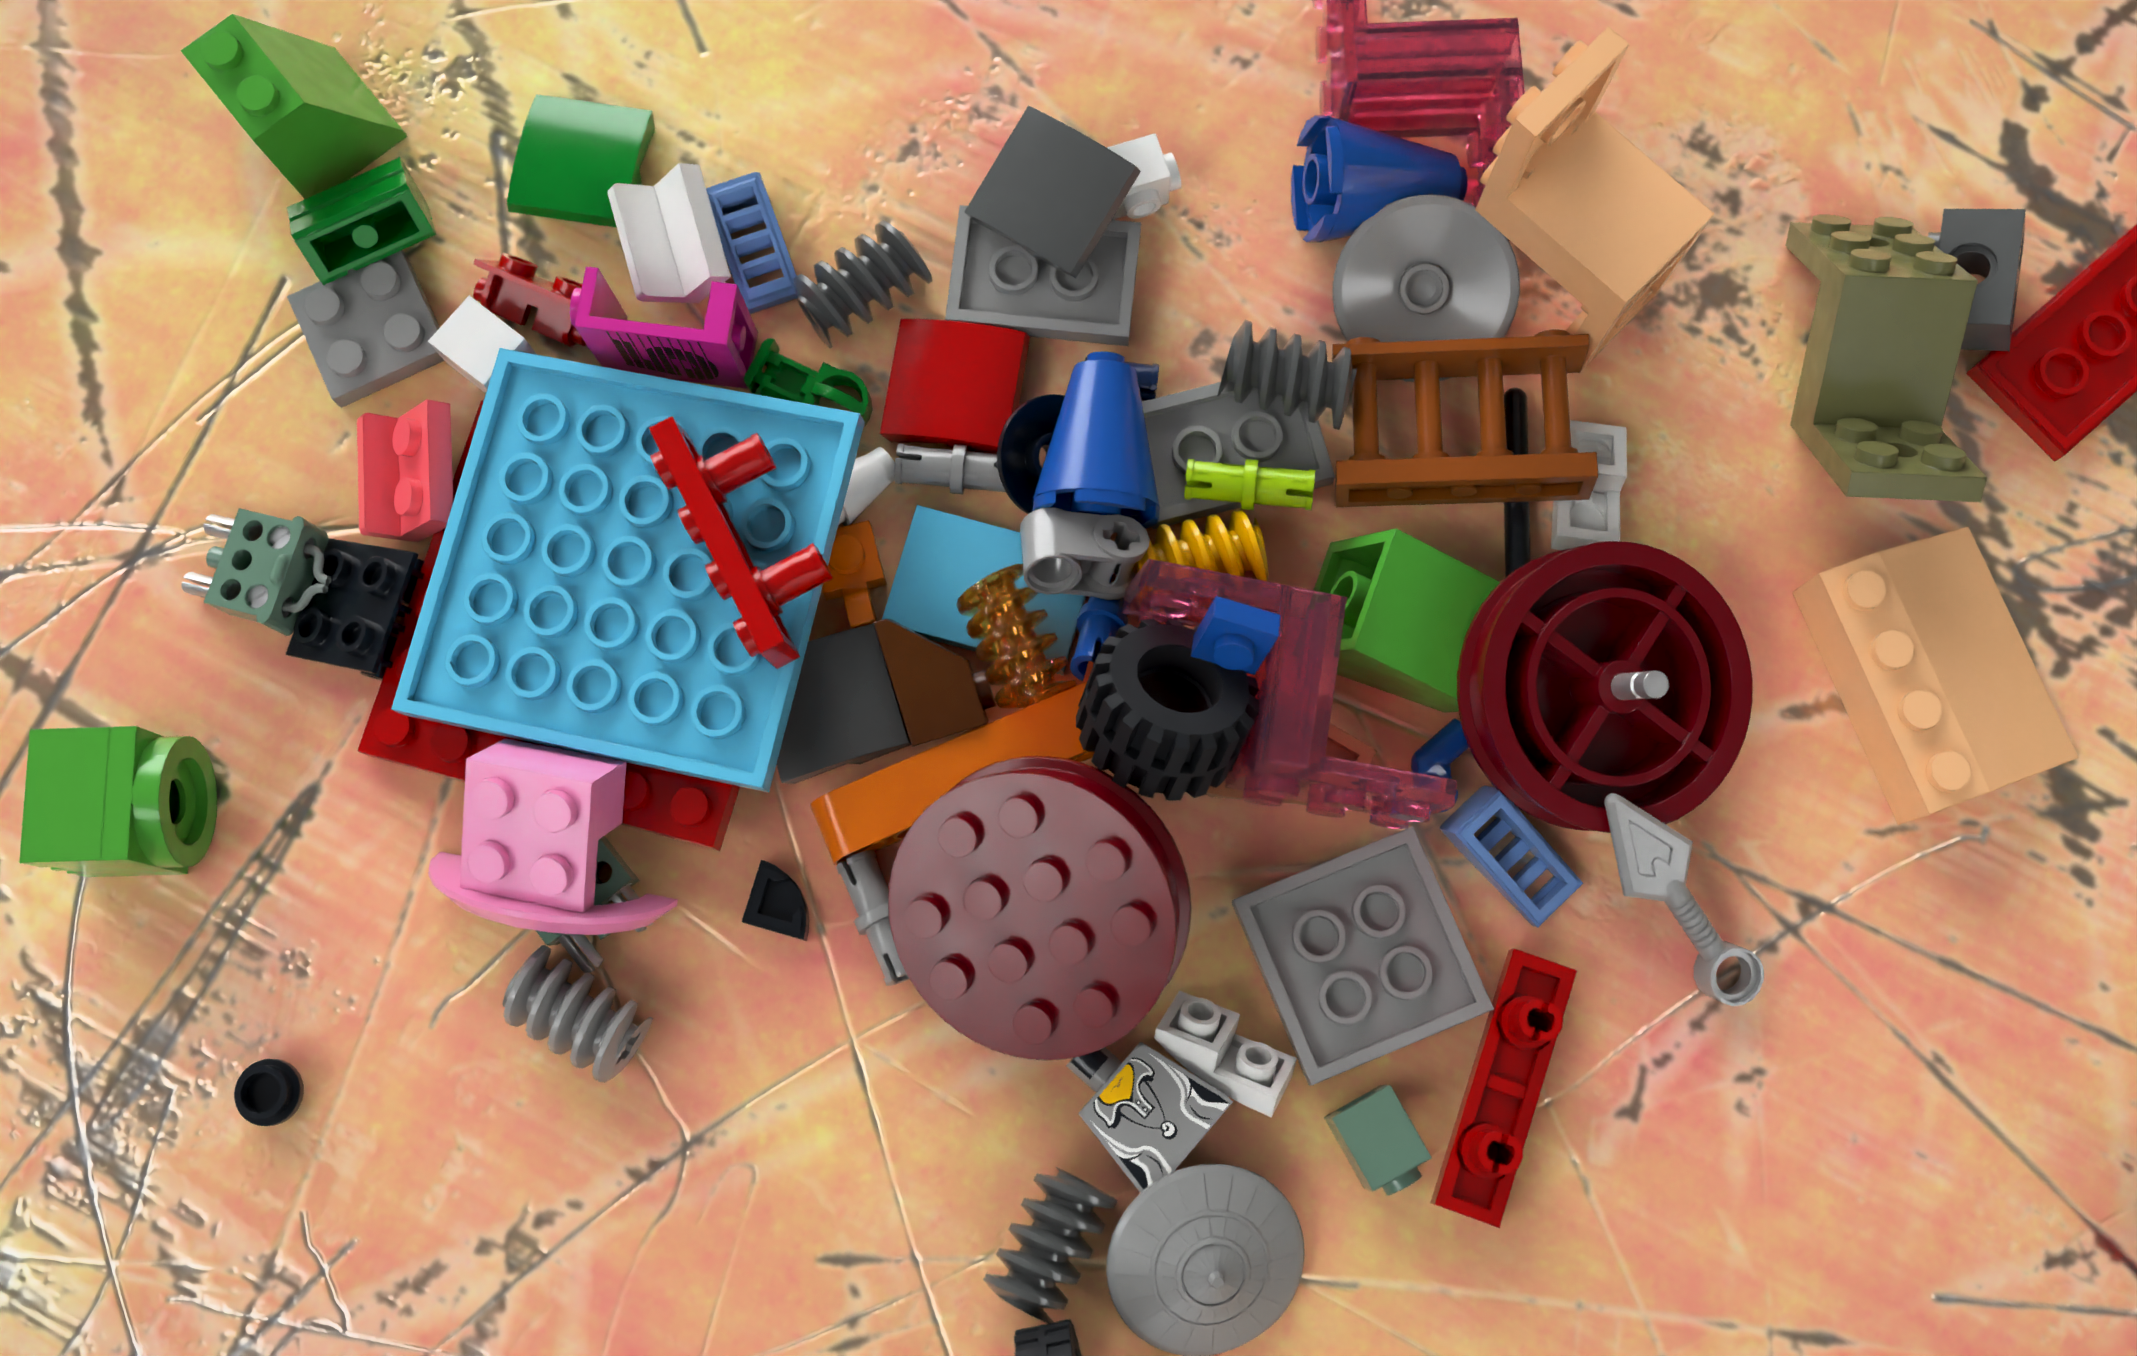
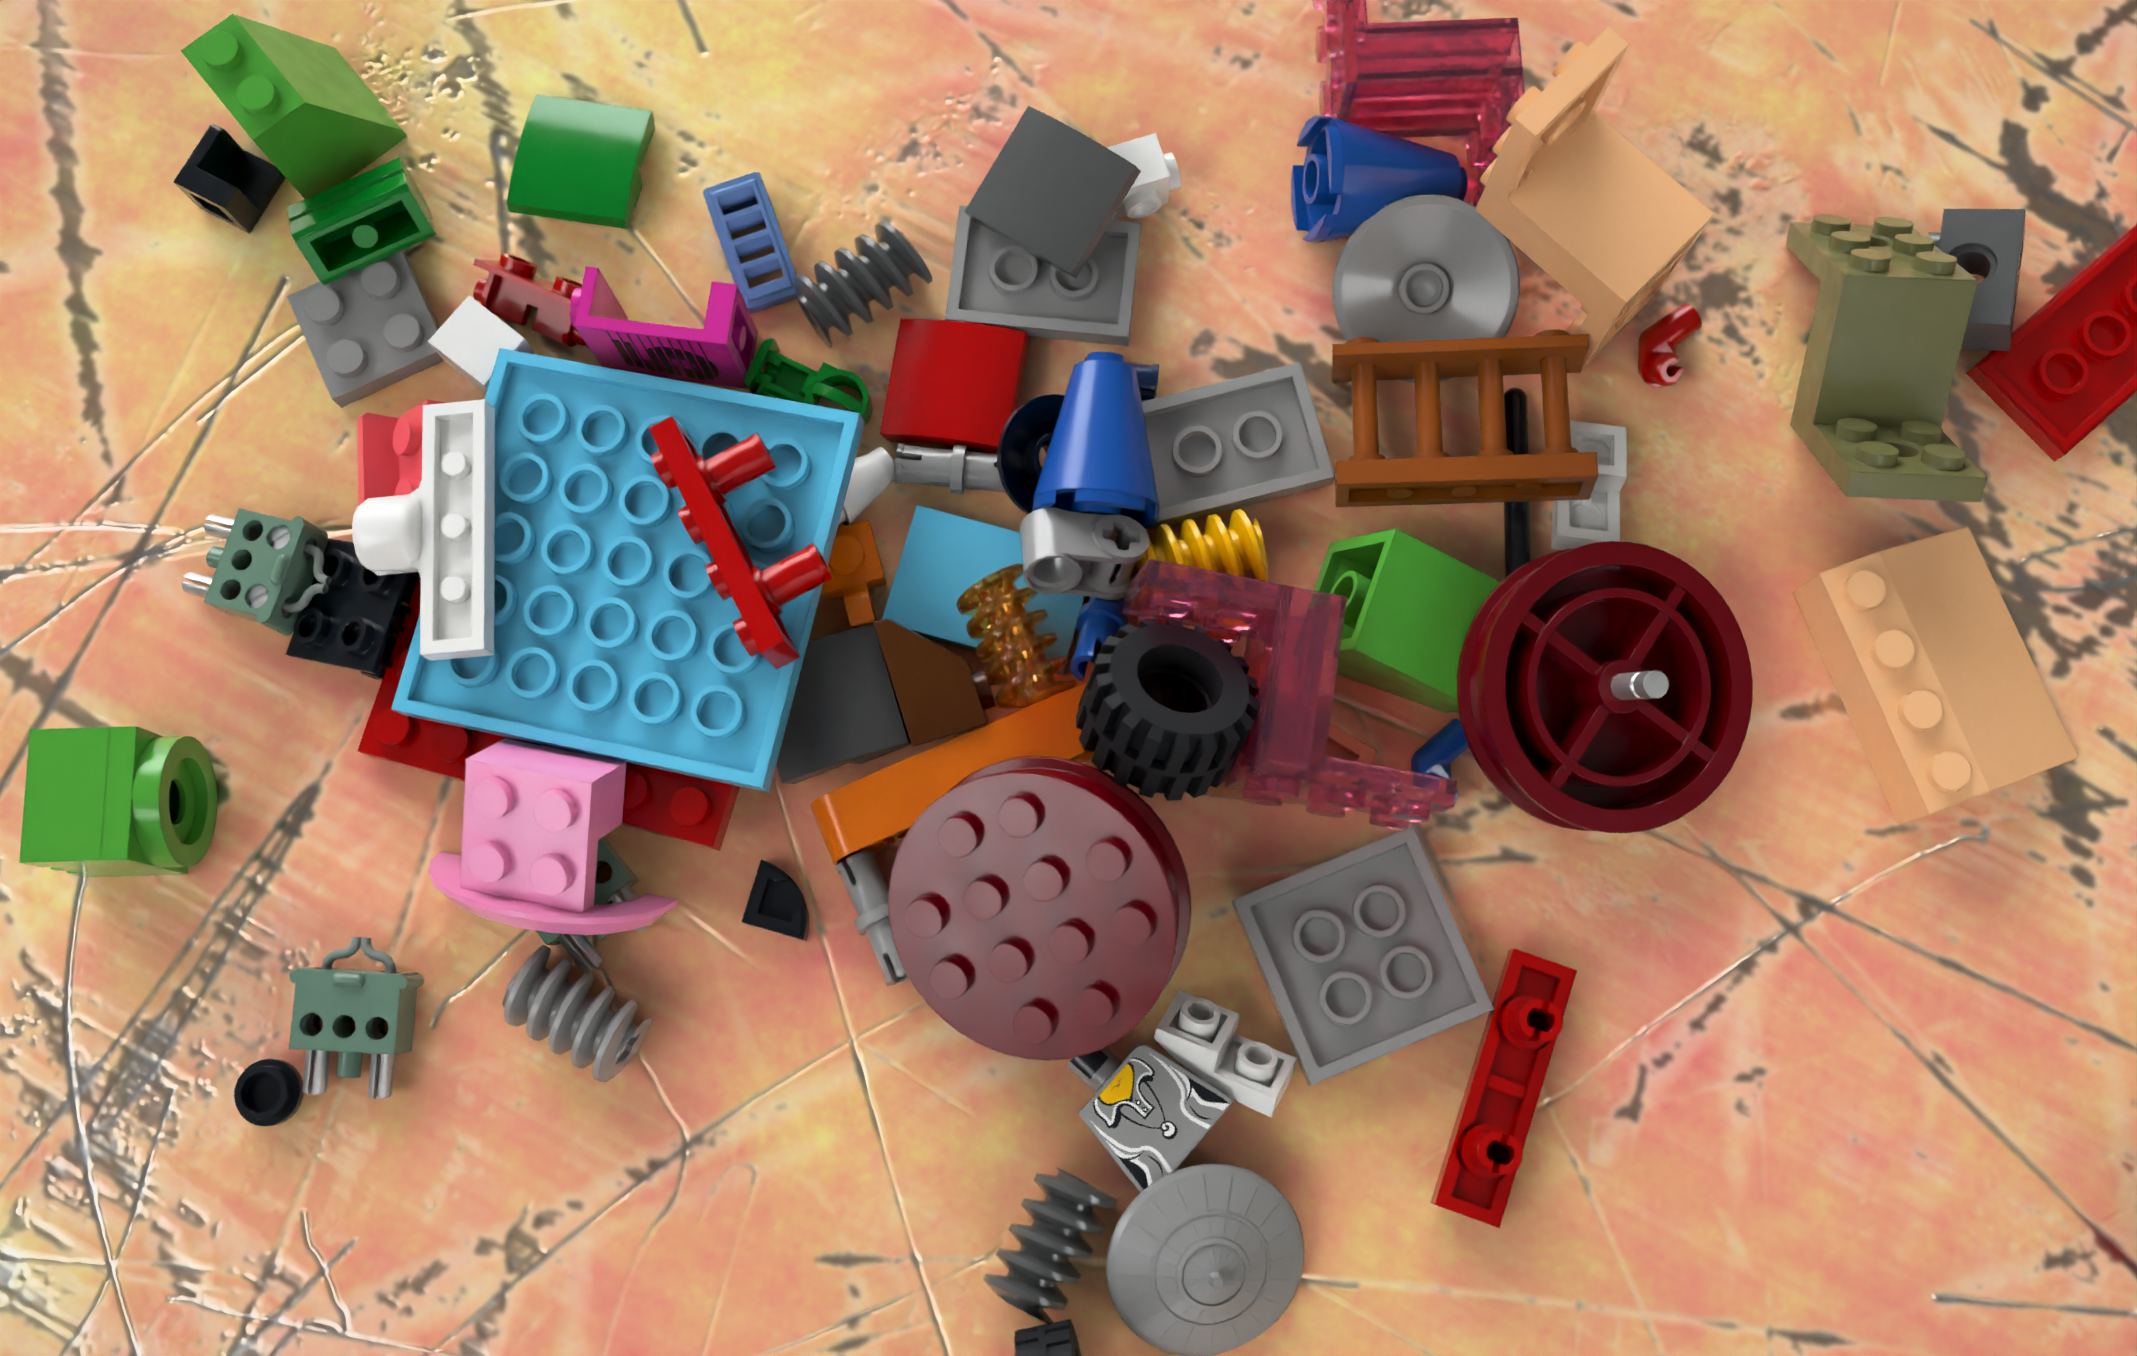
white panel [607,163,731,303] -> none
lime pin [1184,459,1316,511] -> none
blue plate [1191,596,1281,675] -> none
dark grey piece [1217,320,1357,430] -> none
sand green brick [1324,1085,1432,1196] -> none
medium blue slope [1440,786,1583,928] -> none
light grey piece [1605,793,1764,1006] -> none
none -> black panel [173,124,286,234]
none -> sand green piece [289,937,424,1099]
none -> white plate [352,399,495,661]
none -> red arm [1638,303,1702,388]

